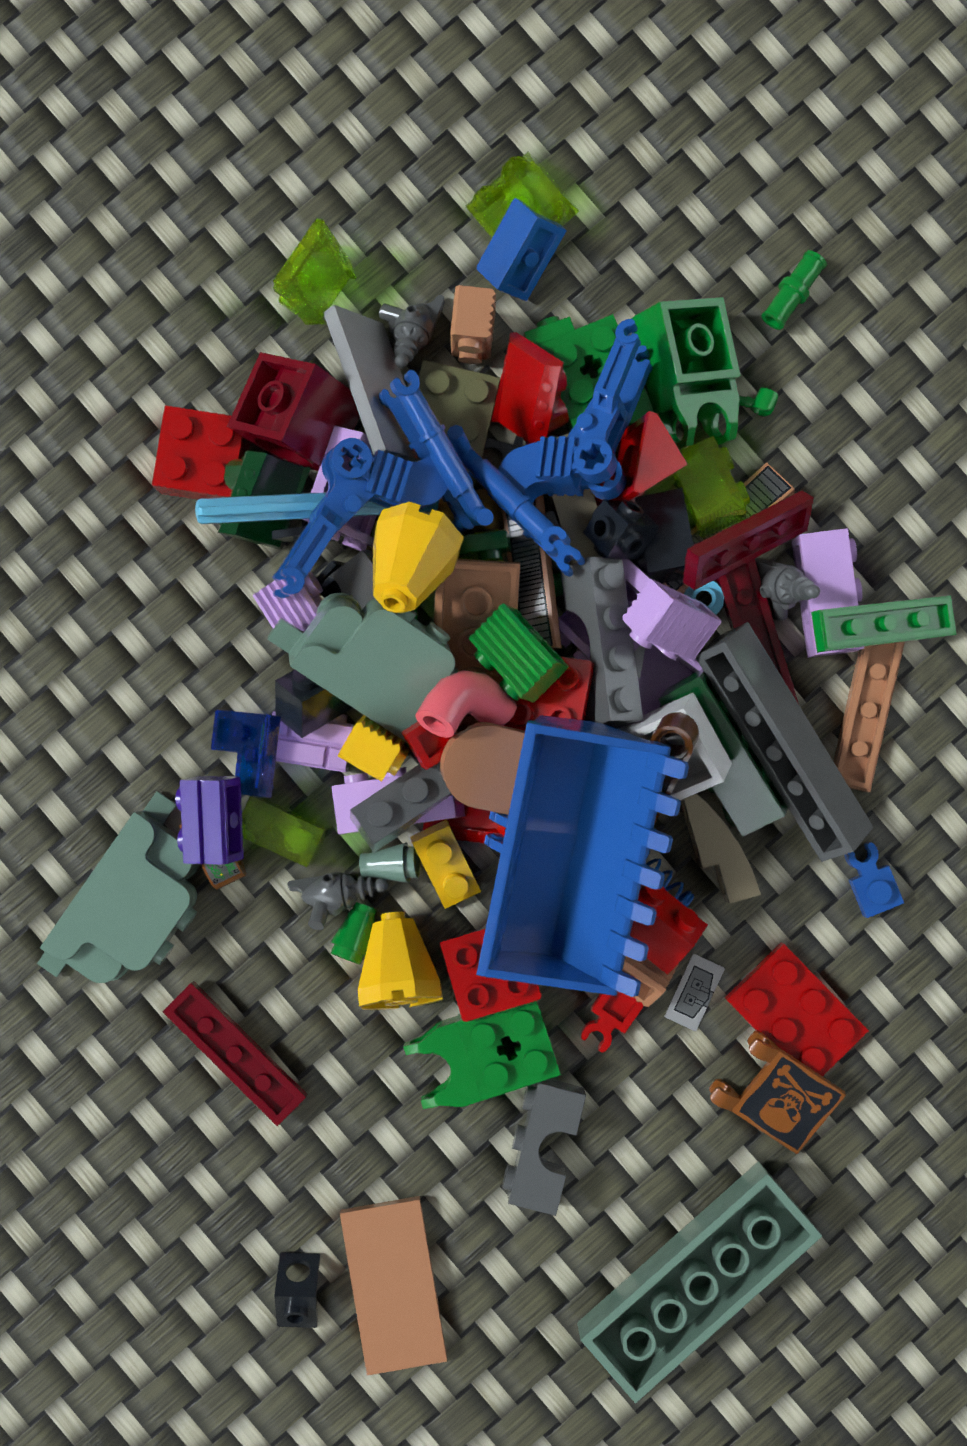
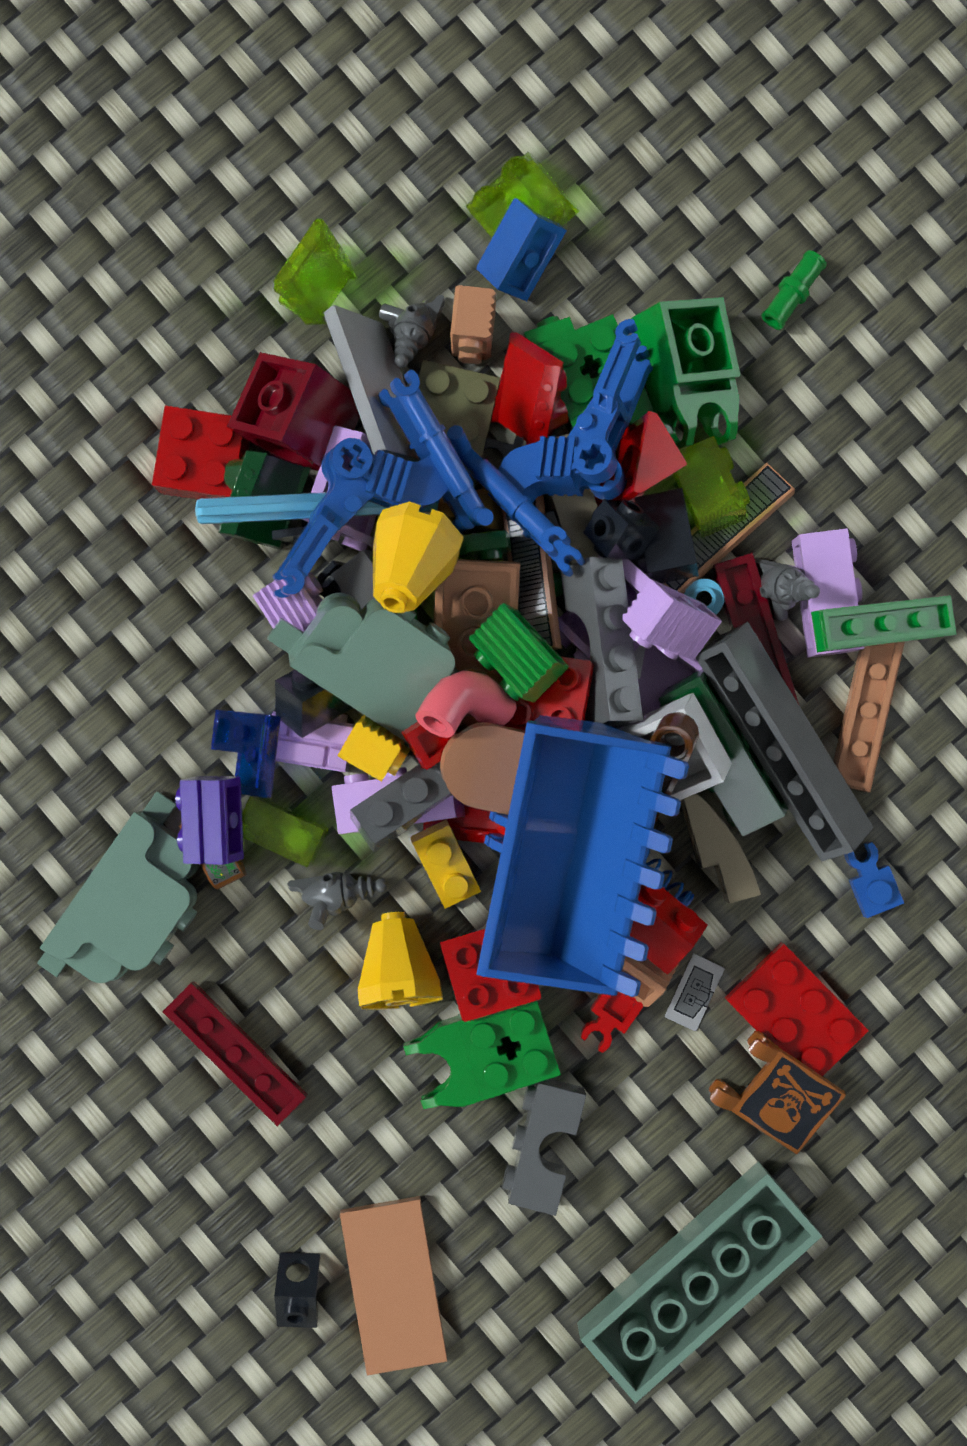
green cone [330,902,377,965] -> none
sand green cone [359,843,421,883] -> none
dark red plate [683,490,814,590] -> none
green hand [739,387,778,417] -> none

